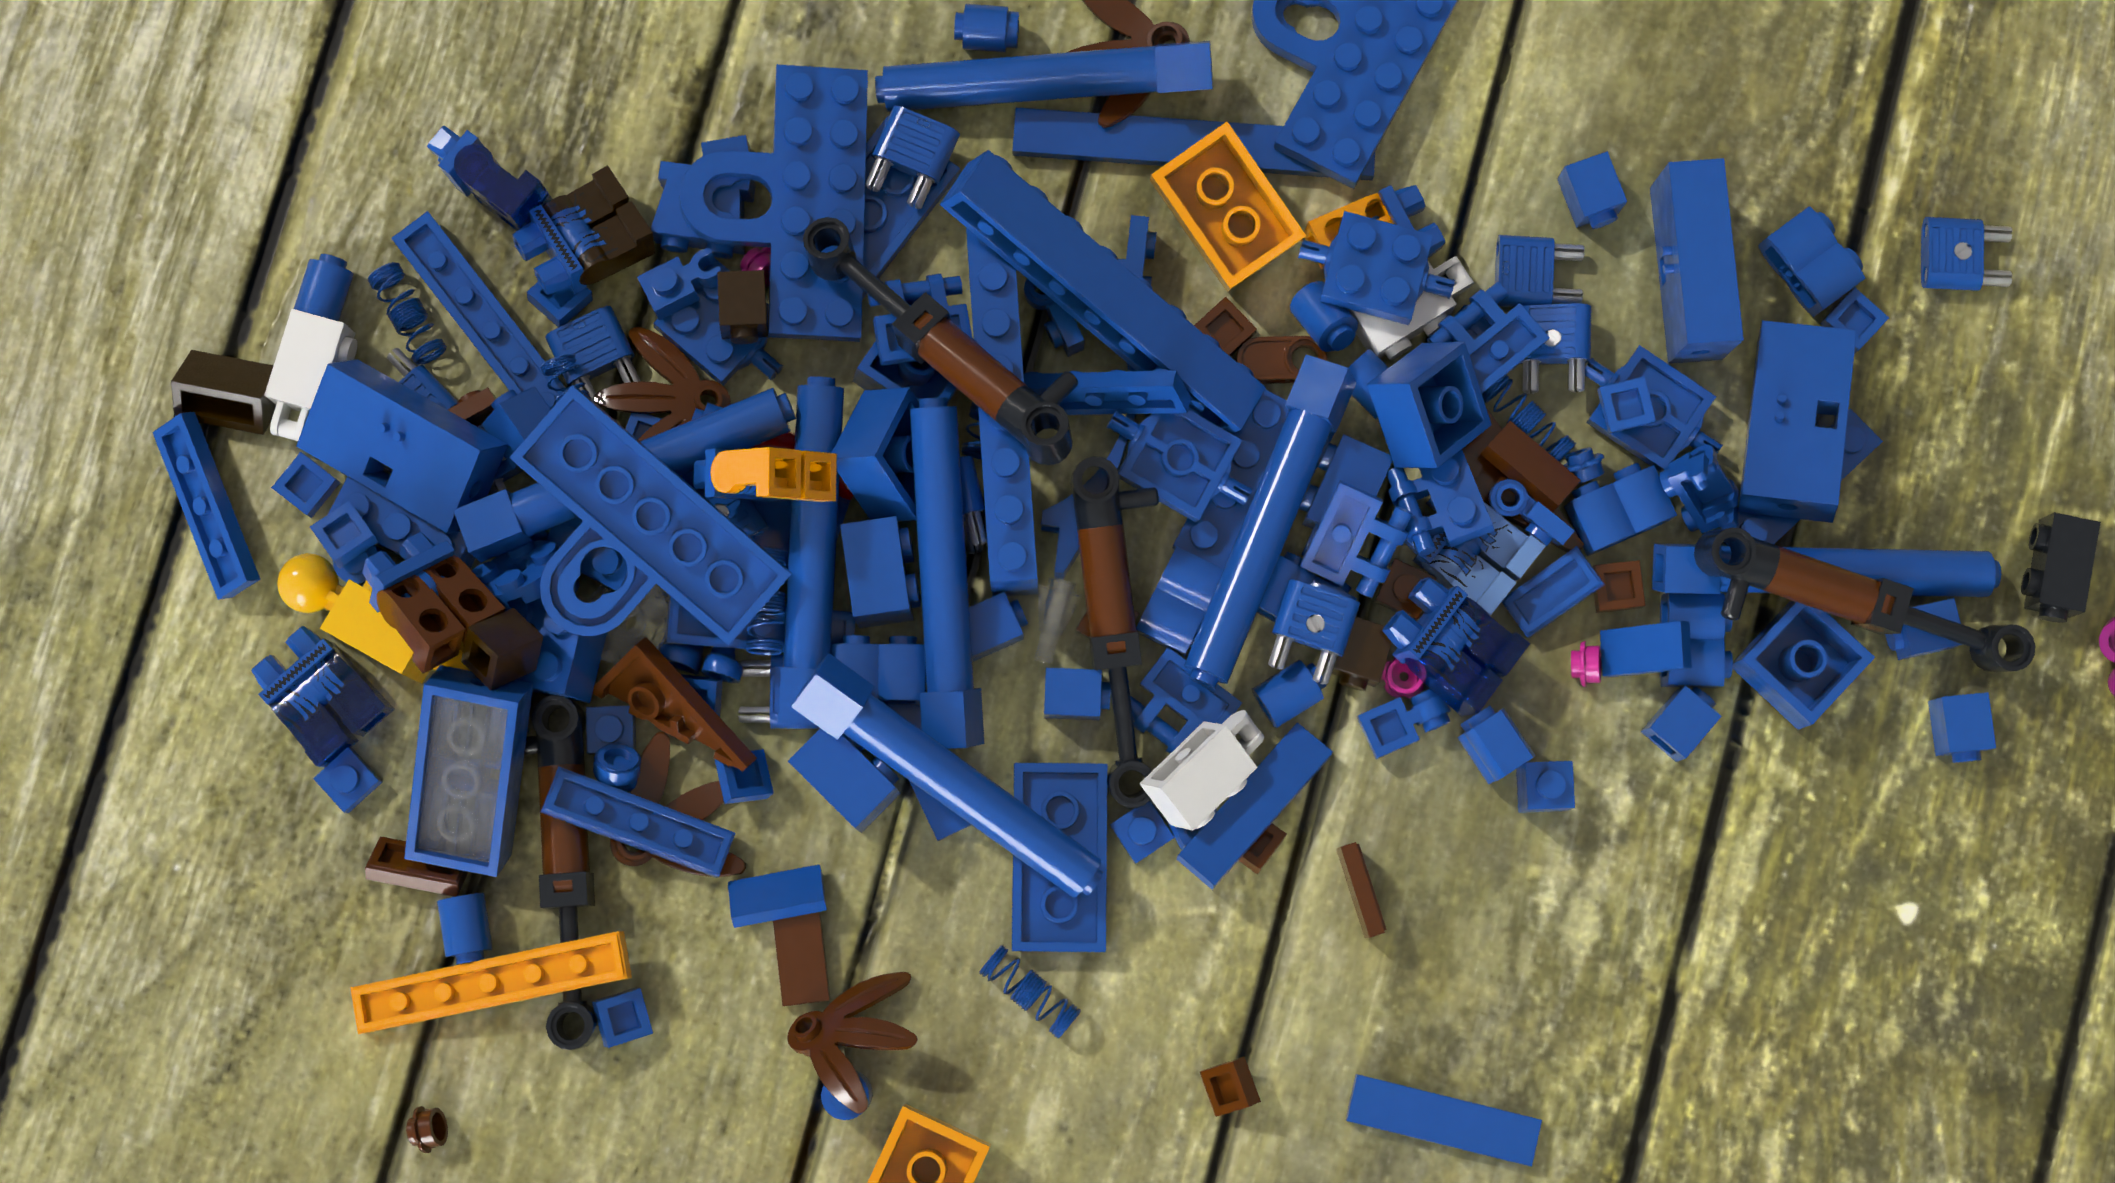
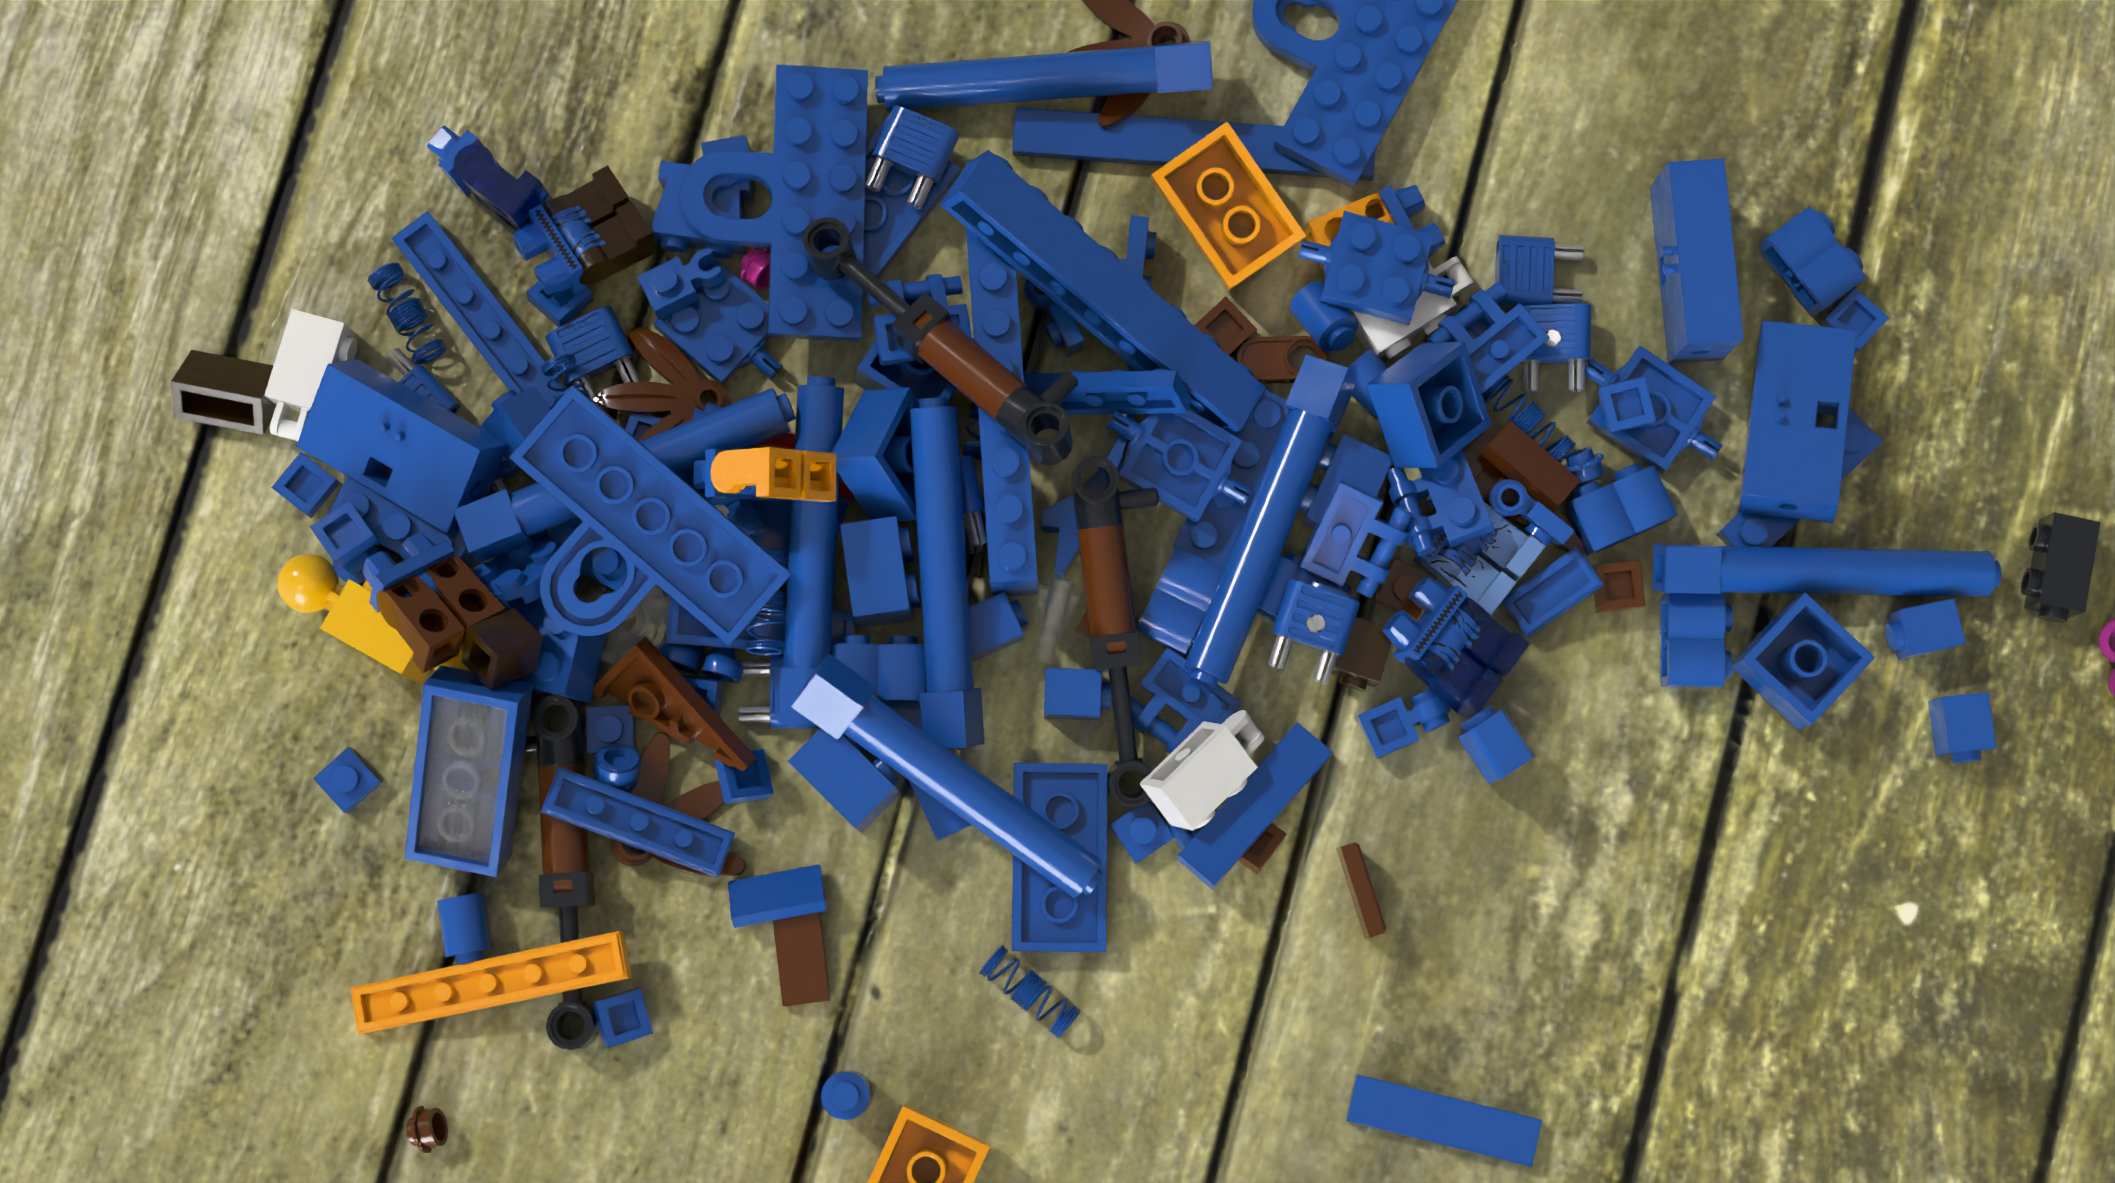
blue plate [152,412,261,600] -> none
hips [251,626,395,768] -> none
blue brick [293,254,354,321] -> none
reddish brown tile [365,836,468,897] -> none
reddish brown plate [448,387,497,427] -> none
dark brown brick [717,270,768,344] -> none
reddish brown plant [787,972,918,1114] -> none
blue brick [954,4,1019,52] -> none
reddish brown plate [1200,1056,1261,1117] -> none
blue brick [1252,660,1327,728] -> none
dark pink plate [1381,657,1427,699] -> none
blue brick [1516,761,1575,813] -> none
blue brick [1557,151,1627,229] -> none
dark pink plate [1571,641,1601,687] -> none
blue tile [1600,621,1692,677] -> none
blue brick [1640,685,1722,762] -> none
blue piece [1660,445,1739,534] -> none
black piece [1694,527,2036,672] -> none
blue piece [1921,217,2013,291] -> none

